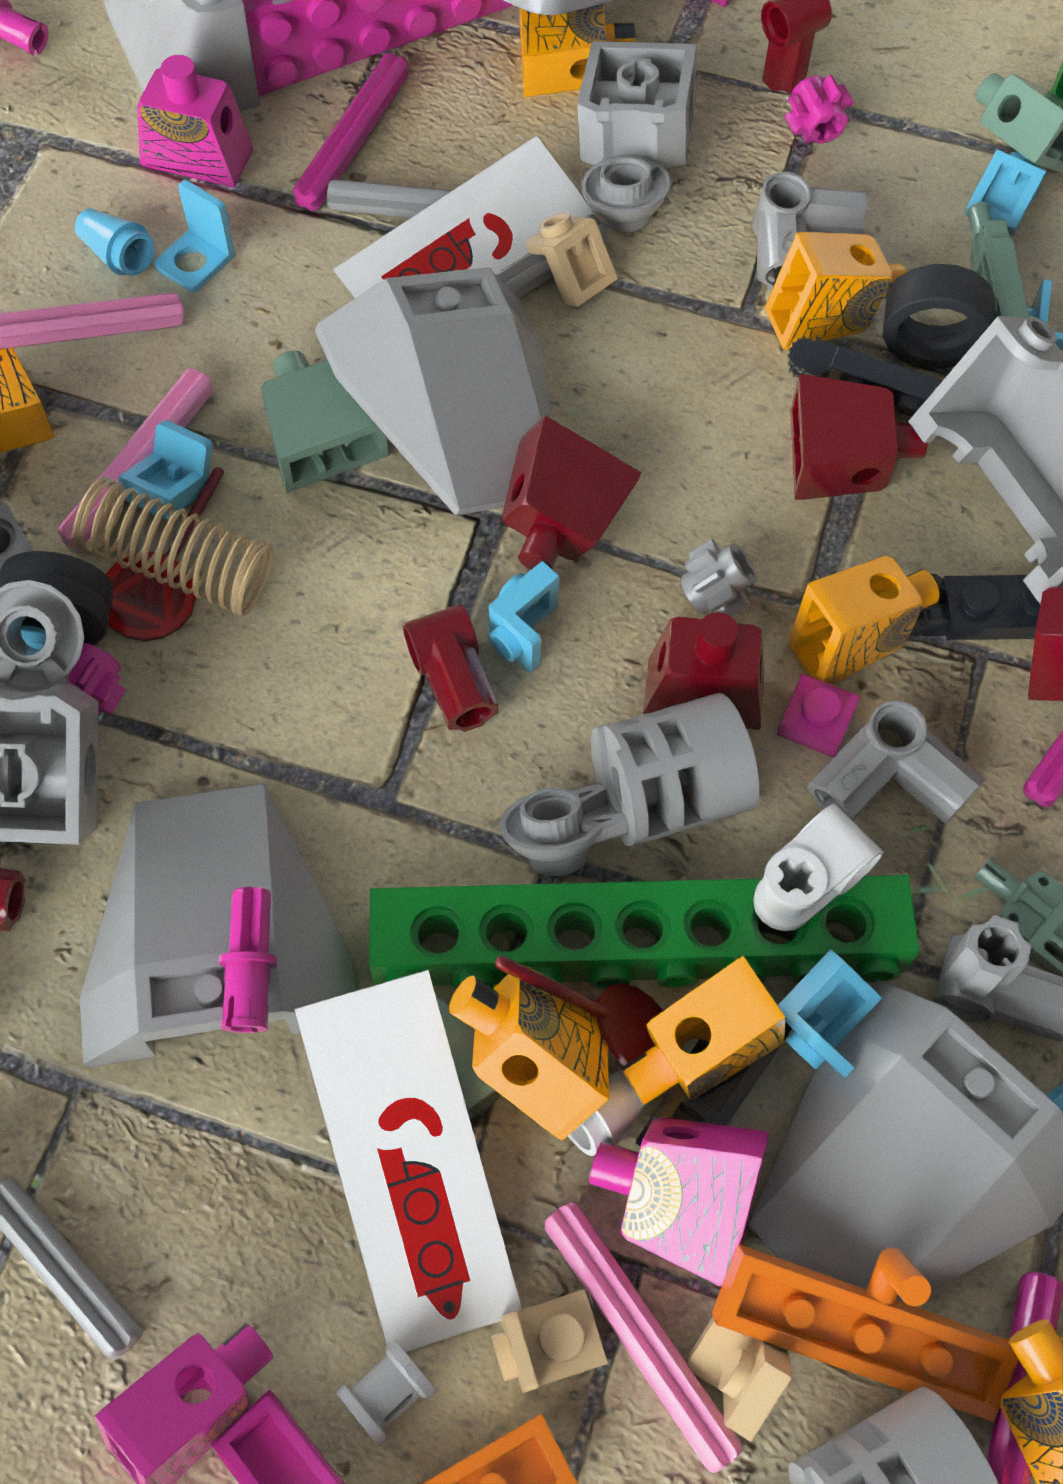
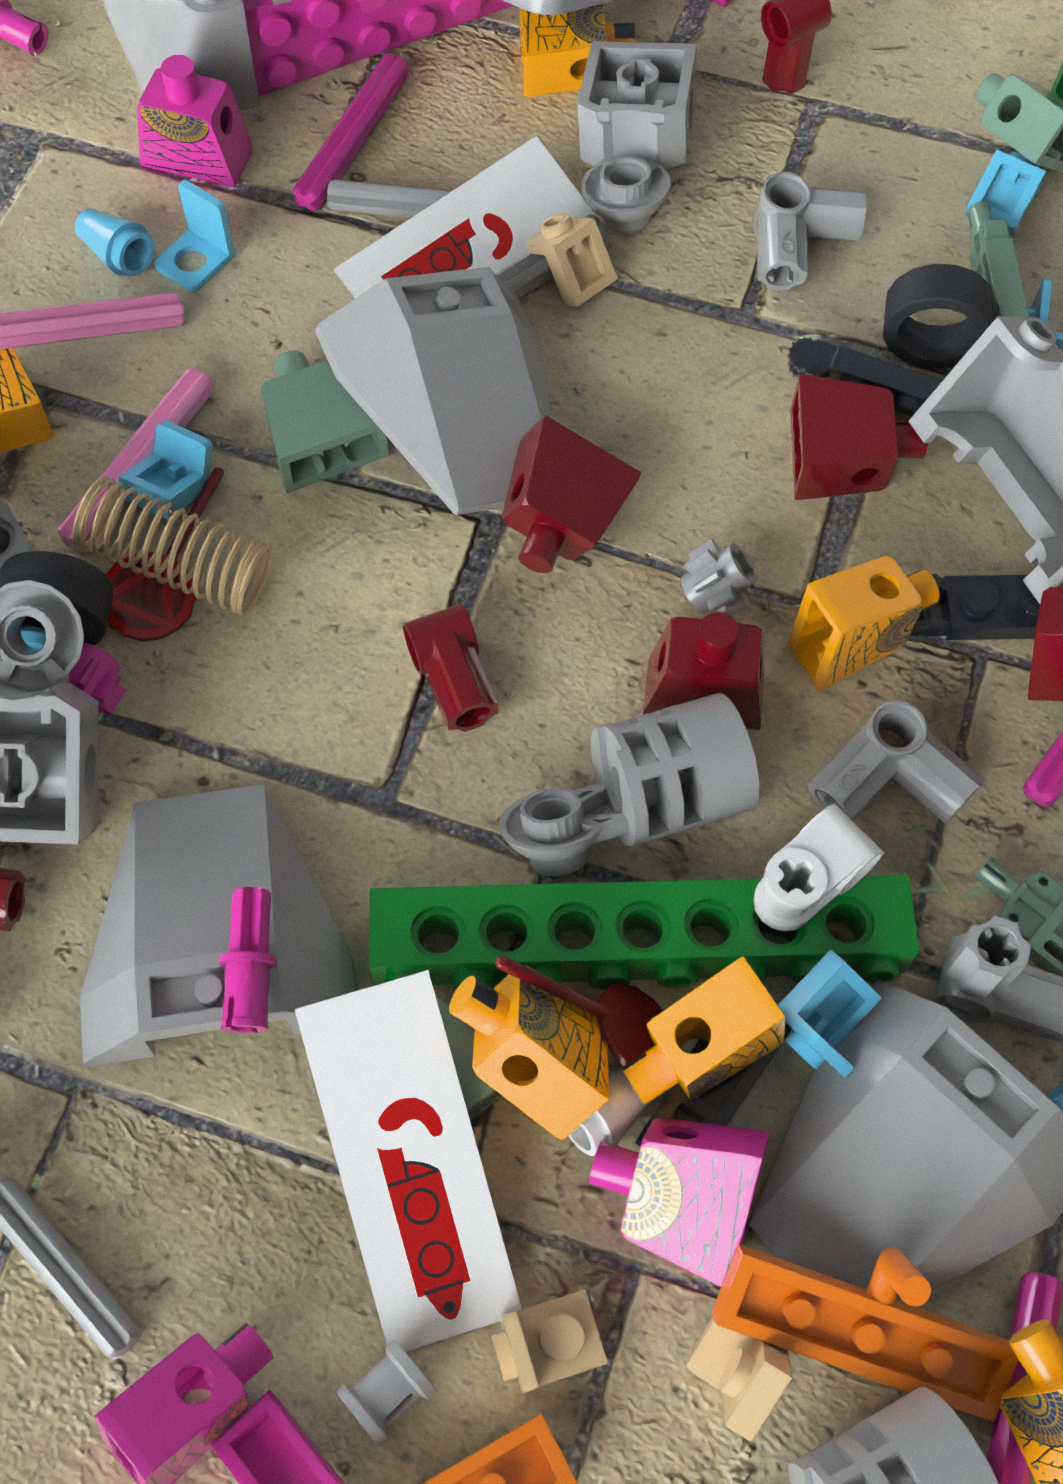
medium azure bracket [489,561,559,672] -> none
bright pink axle [545,1202,743,1473] -> none
light orange torso [764,232,907,350] -> none
dark pink plate [776,673,860,758] -> none
dark pink gear [784,75,854,144] -> none

